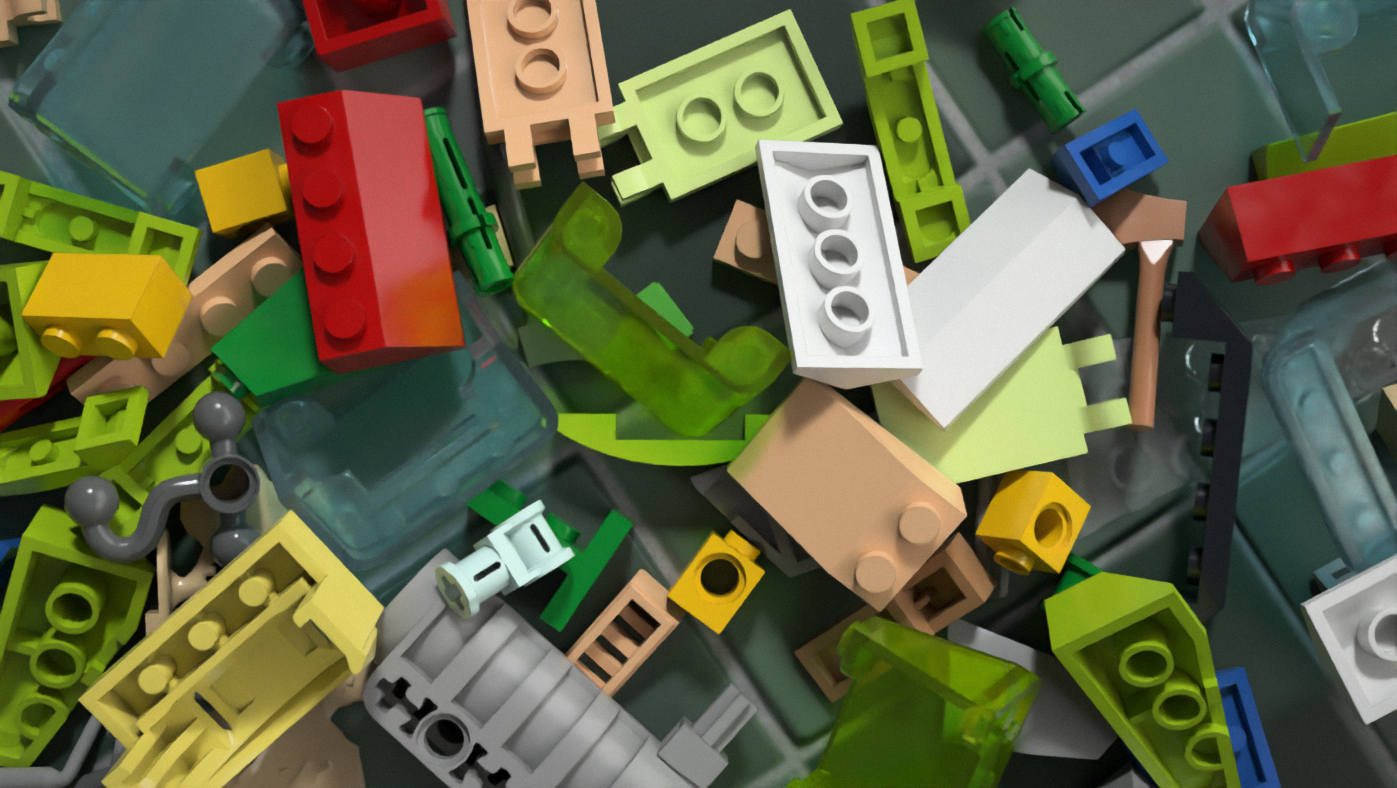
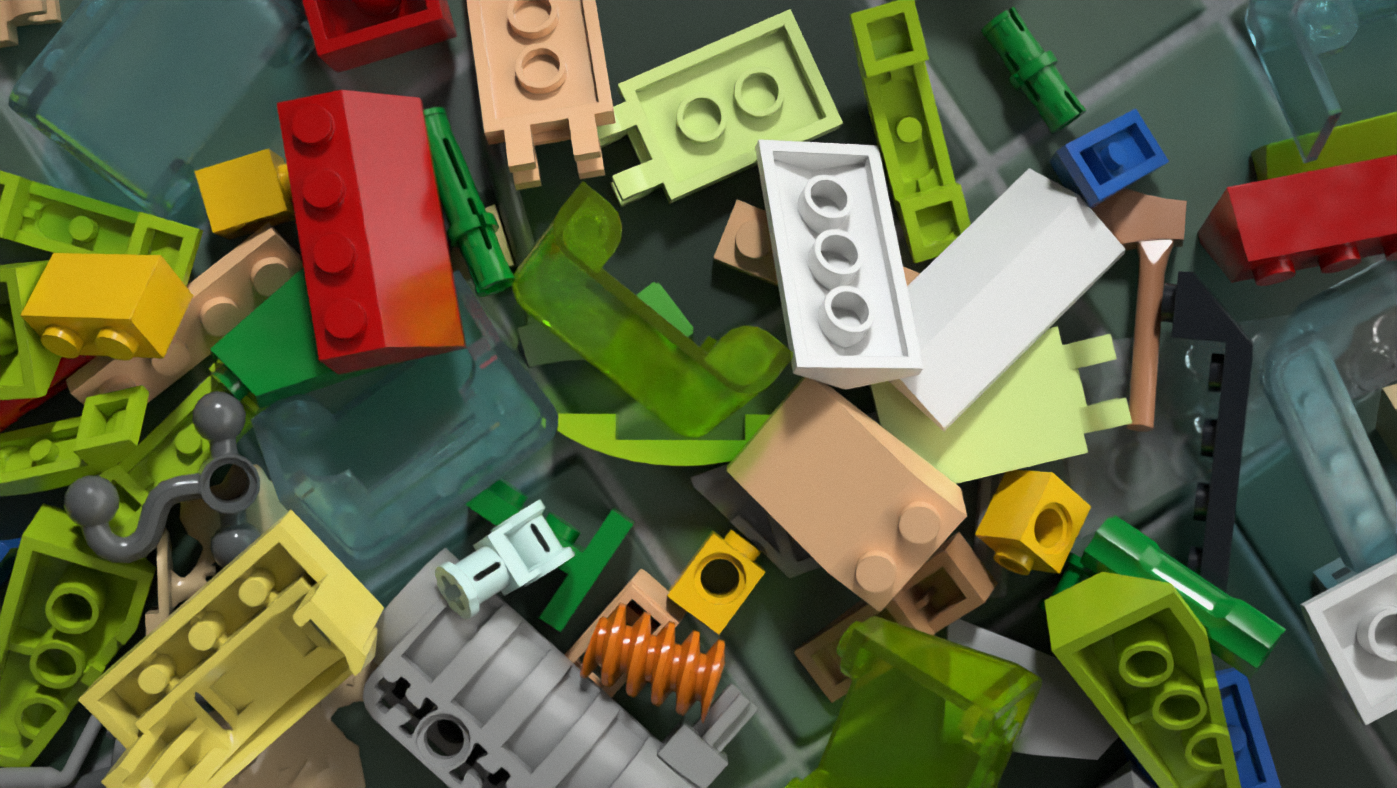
none -> orange piece [580,602,726,724]
none -> green axle [1080,515,1286,679]

